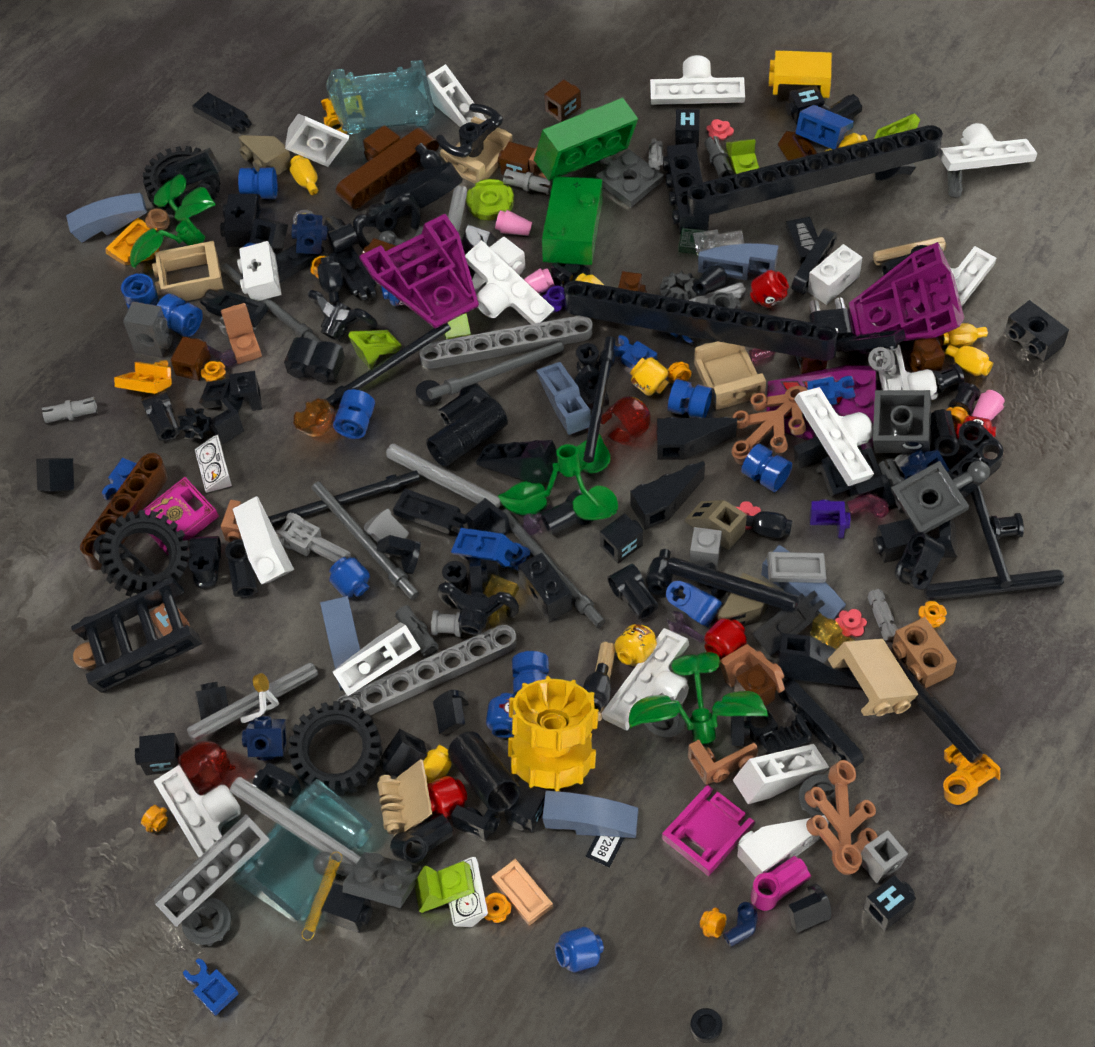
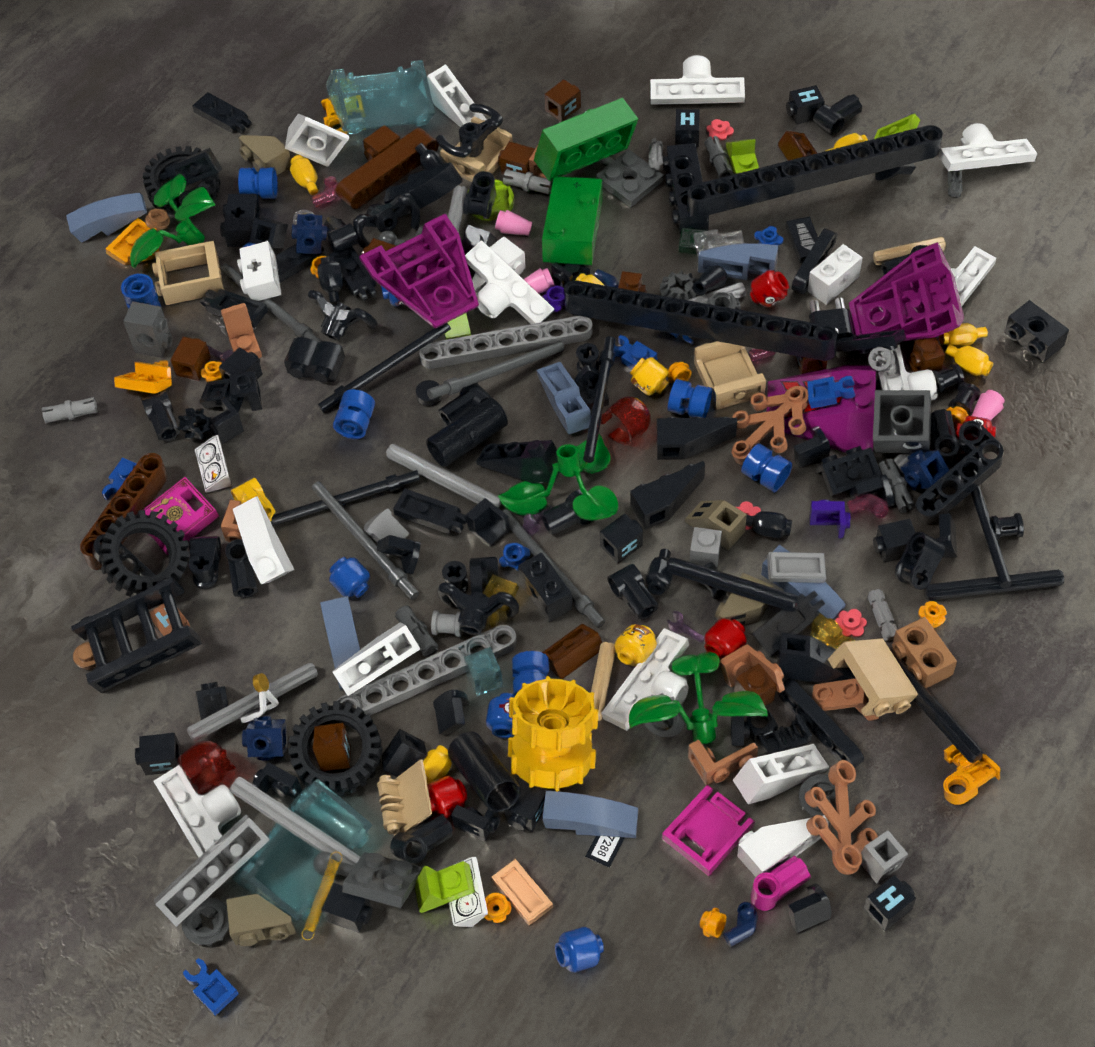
black panel [36,458,74,491] -> none
light orange plate [141,805,168,833] -> none
blue wheel [156,293,203,337] -> none
light grey connector [275,513,351,563] -> none
clear orange hair [293,398,335,437] -> none
lime slope [348,330,402,370] -> none
blue hinge [451,528,519,566] -> none
black plant [583,663,611,712] -> none
blue piece [666,581,723,627] -> none
black tile [690,1008,723,1043] -> none
yellow panel [769,50,832,98] -> none
white plate [794,387,874,486] -> none
blue hinge [795,105,854,149] -> none
dark grey plate [891,461,990,533] -> none
none -> black brick [219,347,263,380]
none -> dark tan slope [226,894,296,946]
none -> yellow piece [231,478,276,521]
none -> clear pink arm [311,176,338,207]
none -> reddish brown brick [313,723,351,771]
none -> black piece [463,171,496,219]
none -> clear light blue brick [464,647,503,696]
none -> reddish brown slope [542,624,602,679]
none -> dark blue arm [594,269,619,288]
none -> blue plate [754,226,783,245]
none -> nougat bracket [812,678,879,721]

